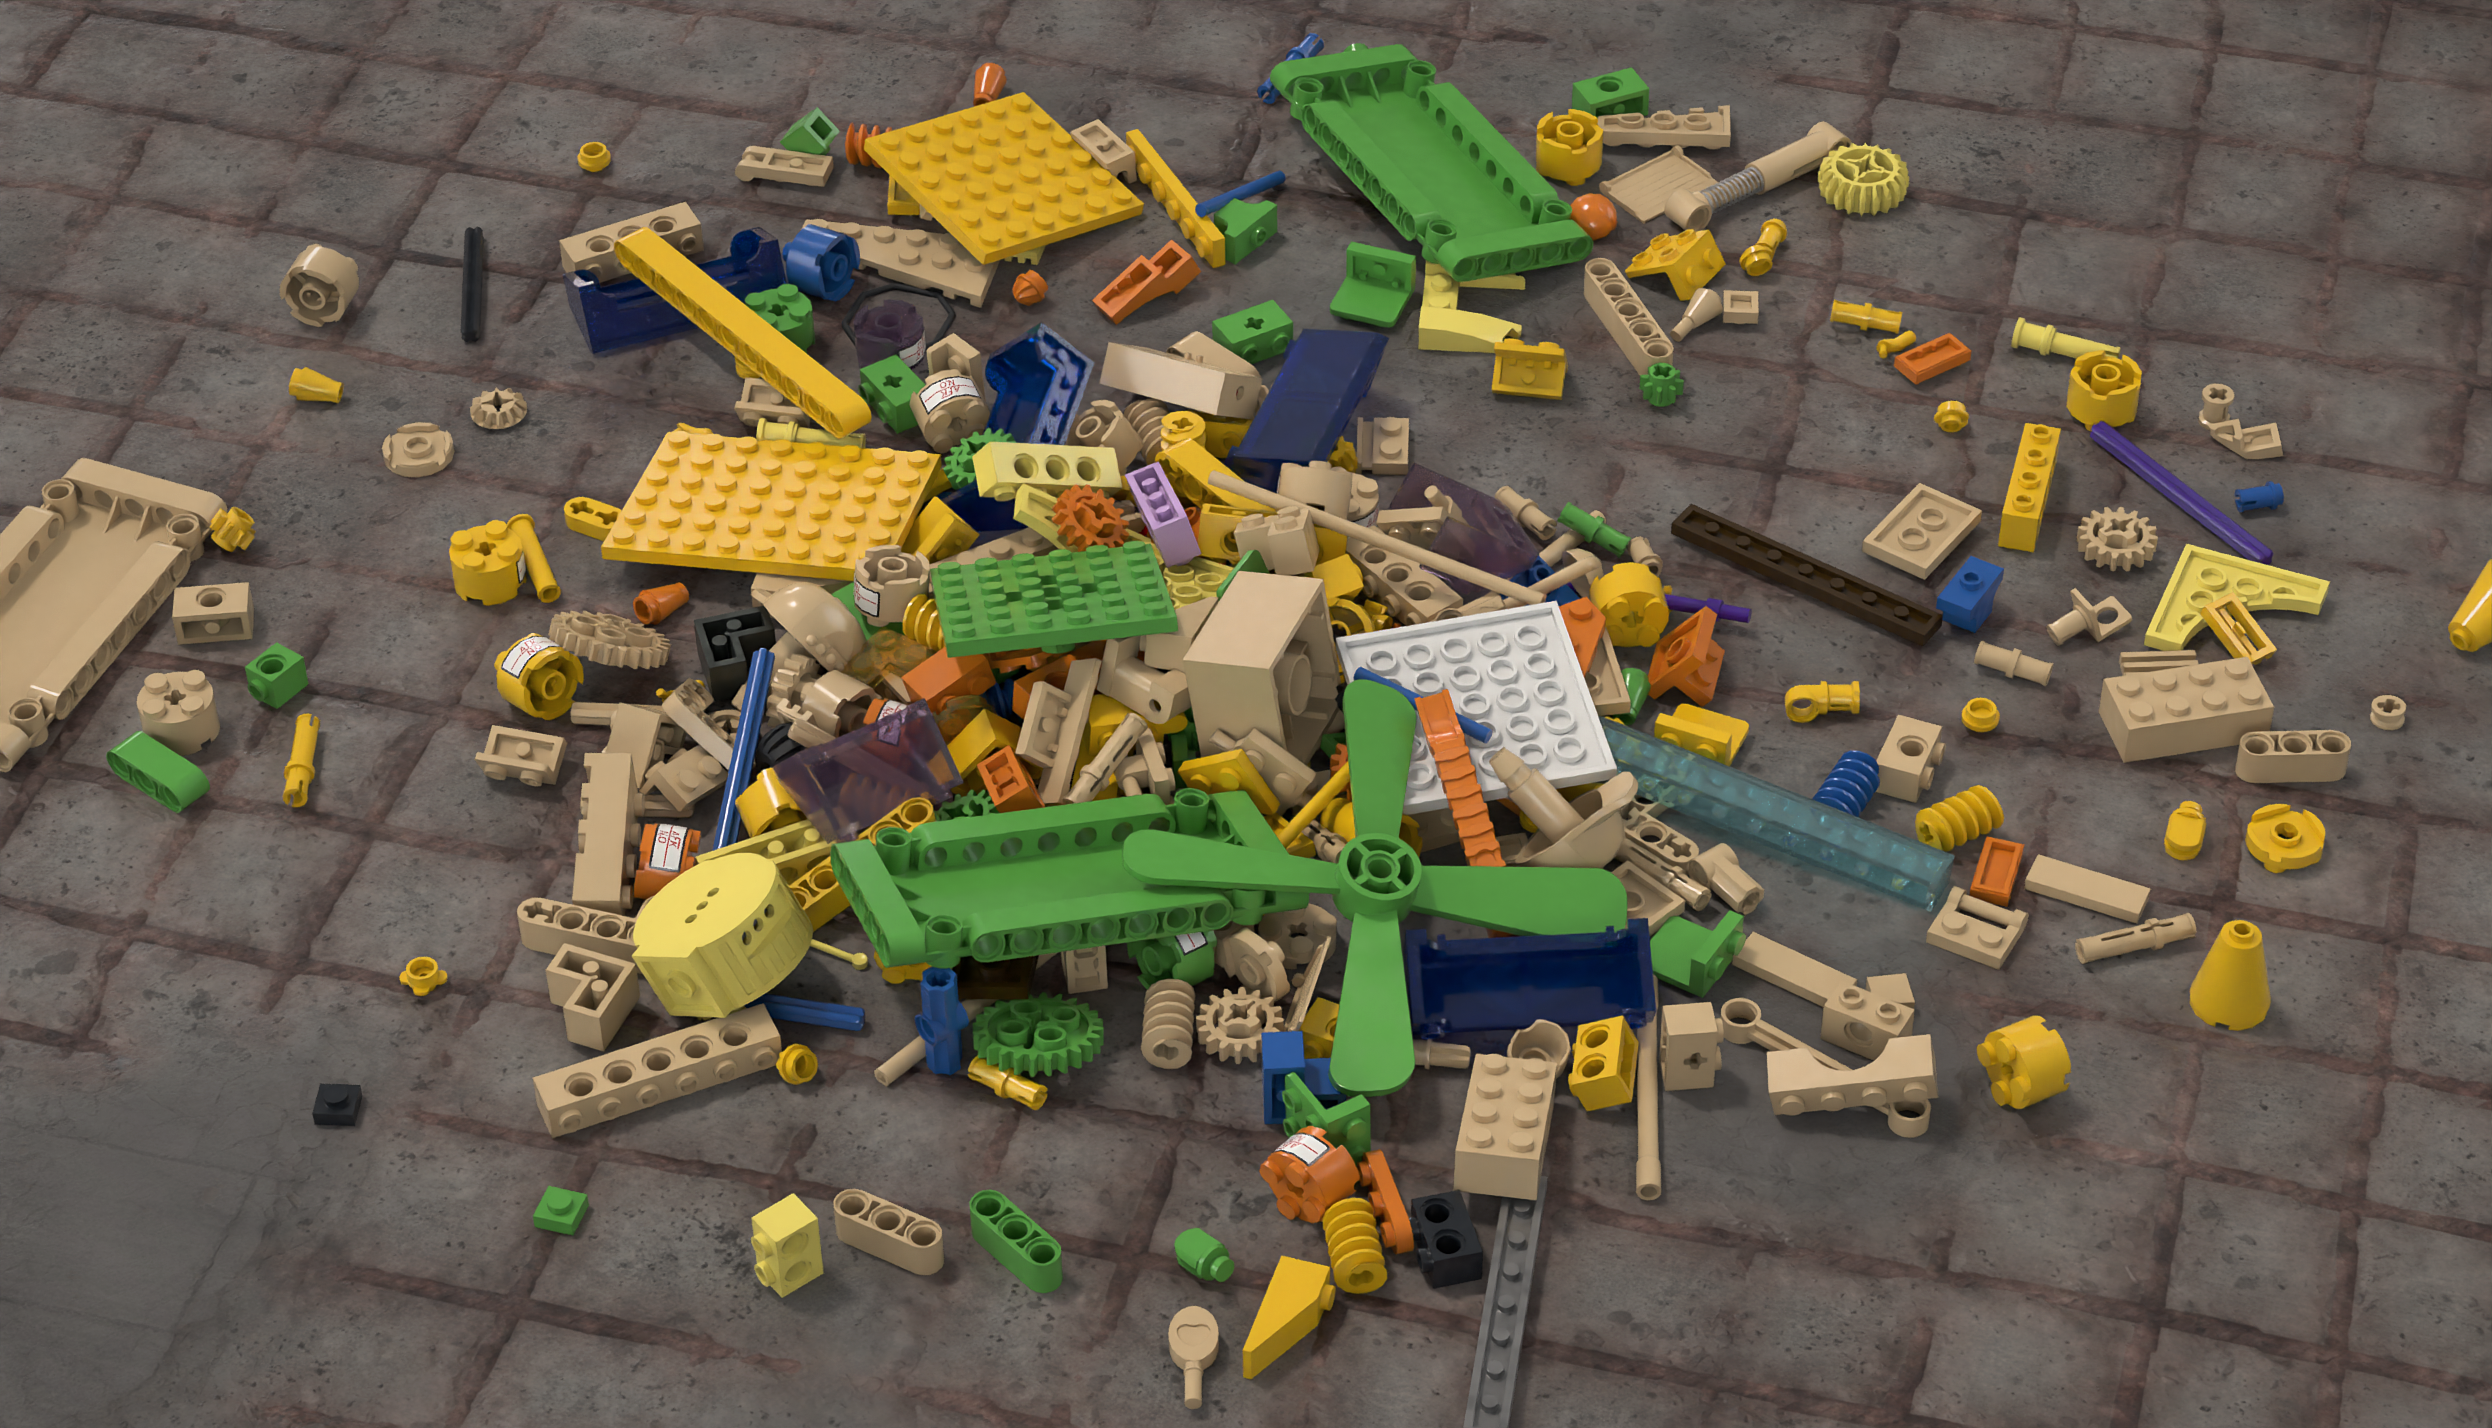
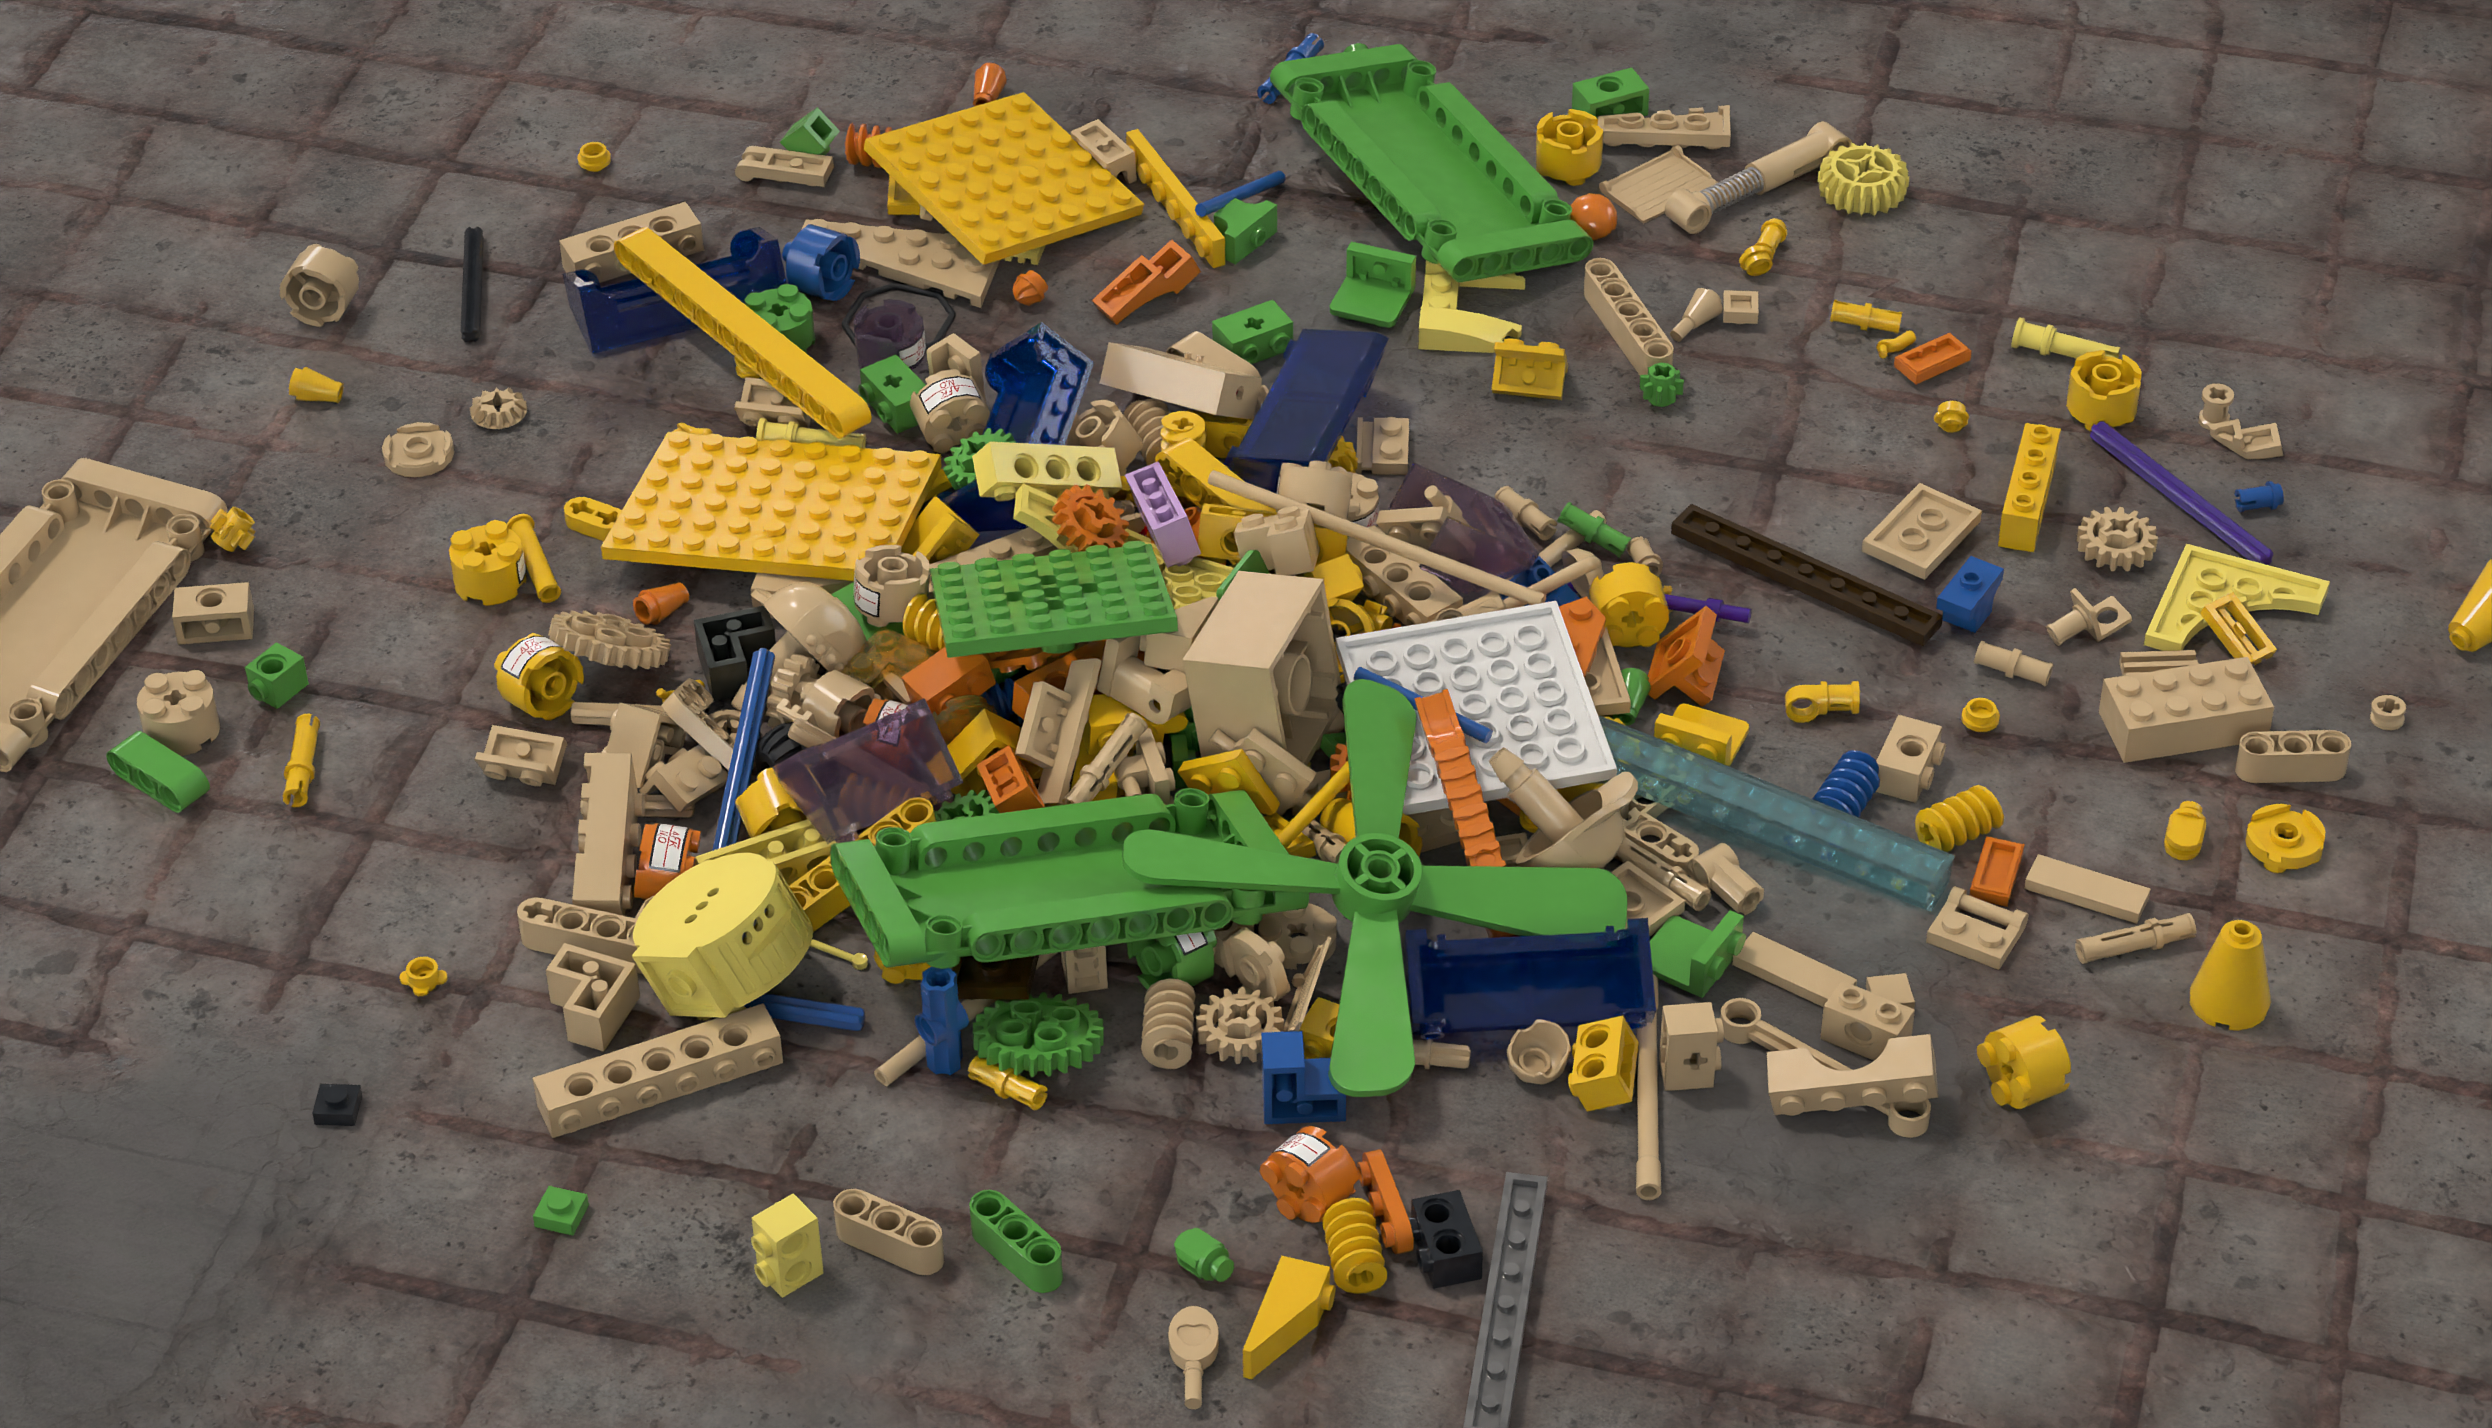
yellow plate [775,1044,818,1085] -> none
bright green bracket [1282,1072,1371,1167] -> none
tan brick [1453,1054,1557,1200] -> none
yellow bracket [1625,229,1726,301] -> none

